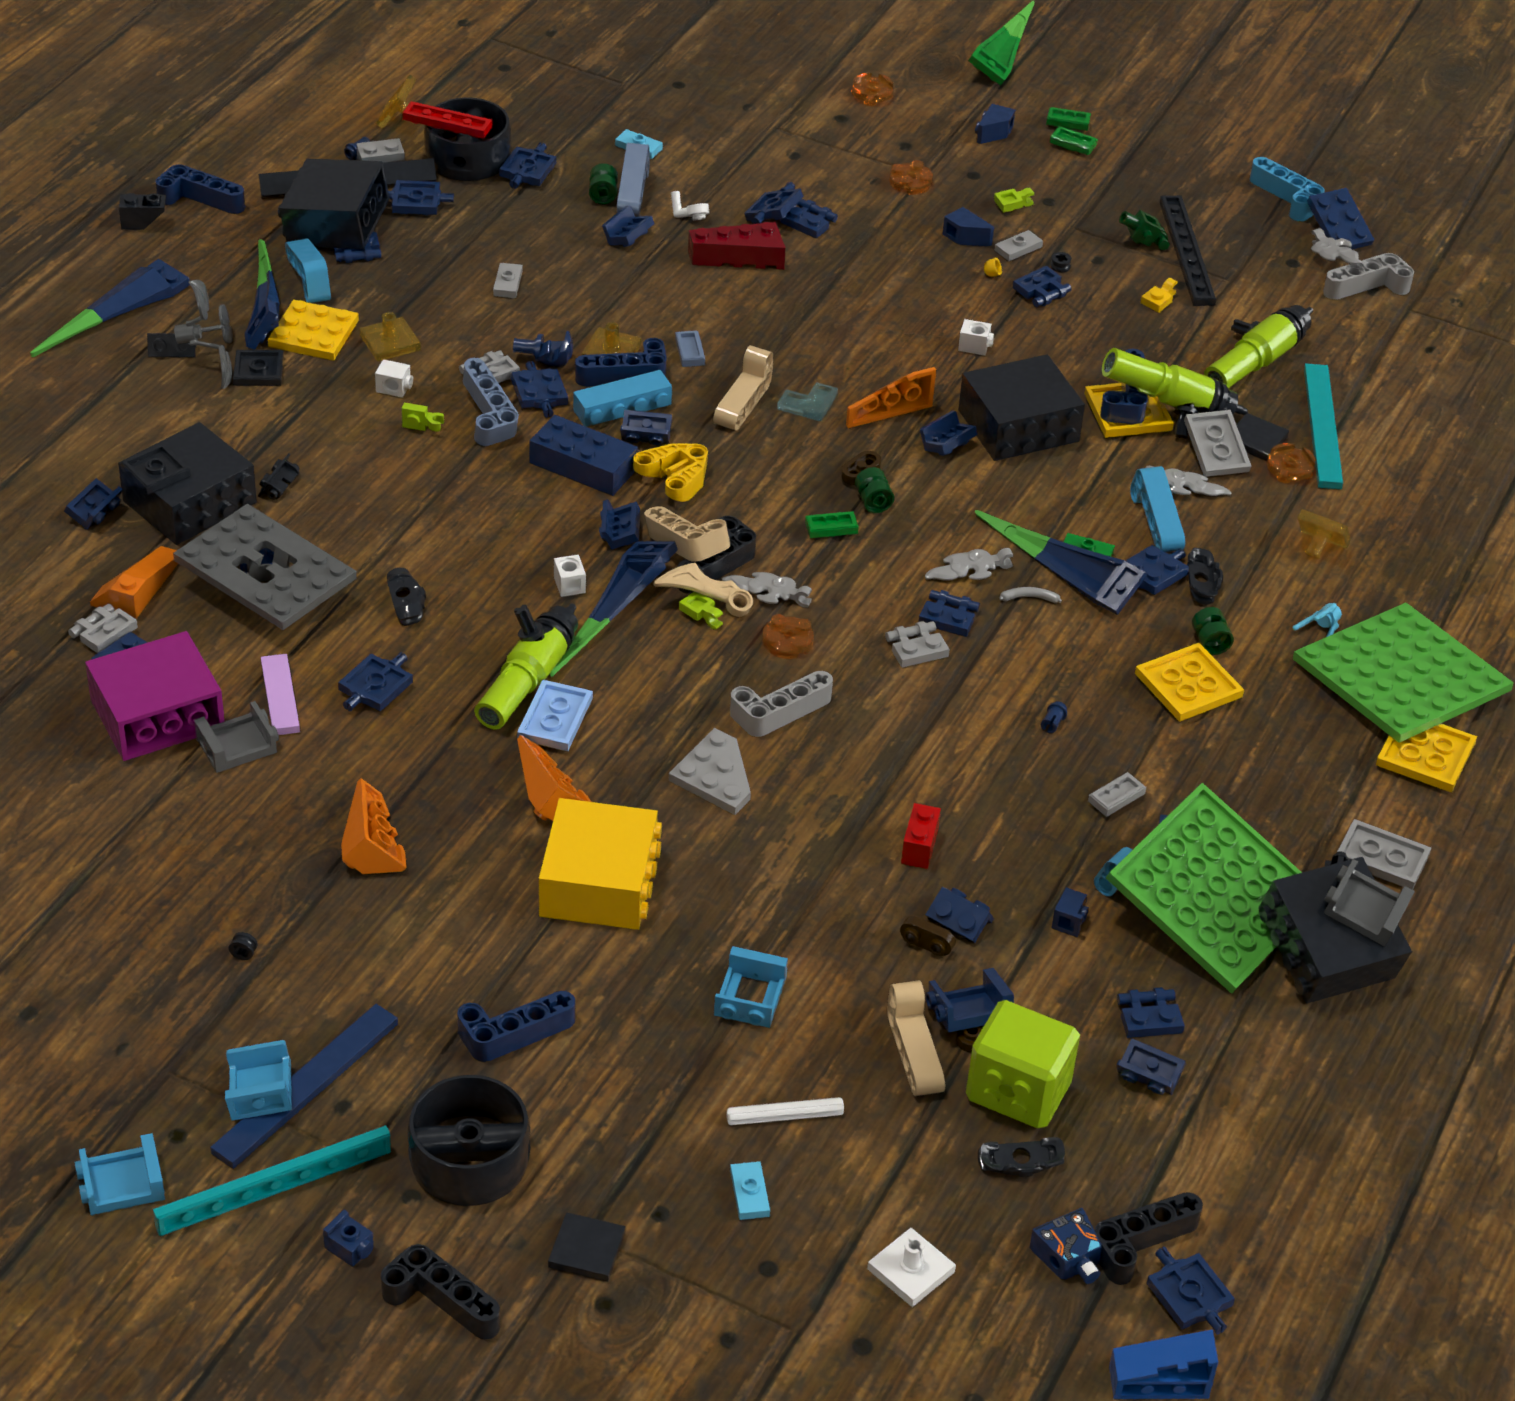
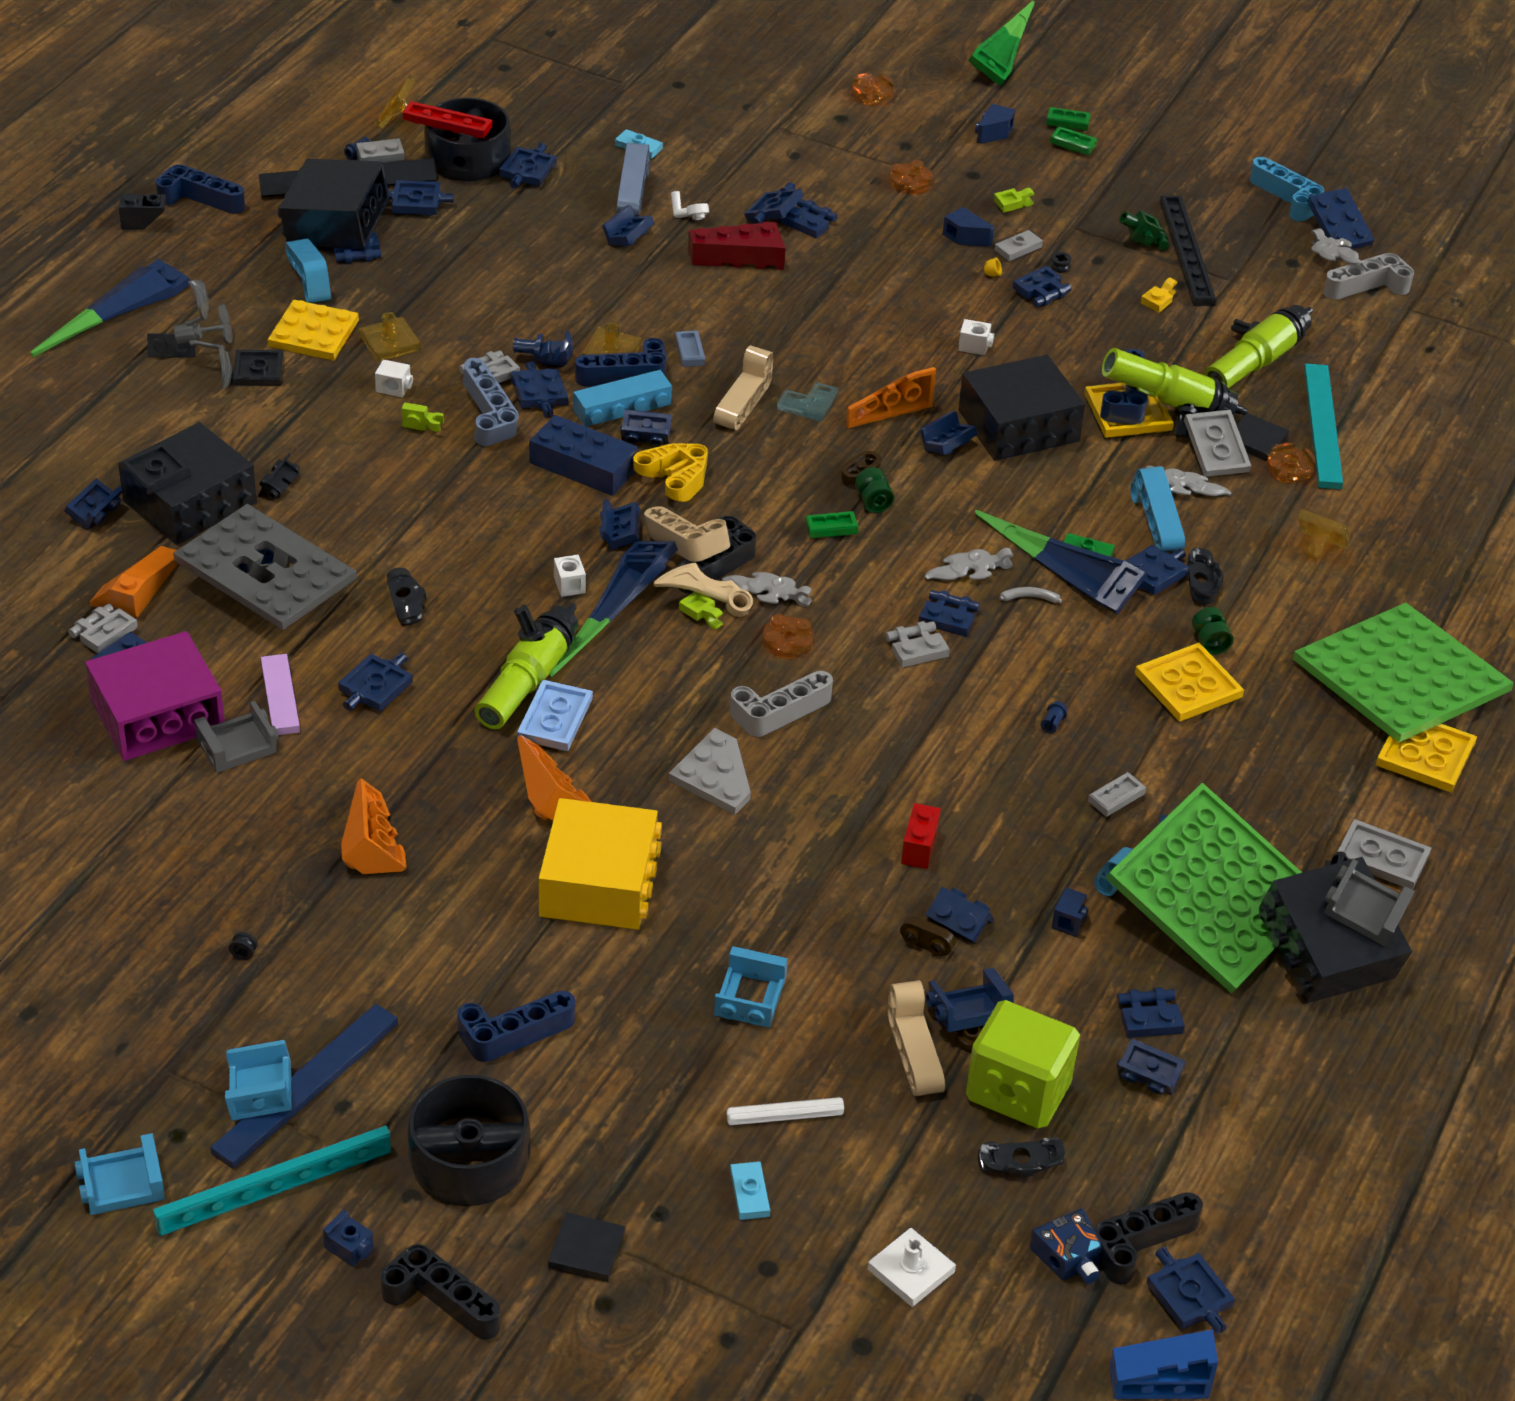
dark blue plate [245,239,279,350] -> none
light grey plate [493,263,523,298] -> none
dark green wheel [589,163,618,204] -> none
medium azure plant [1293,603,1342,638] -> none

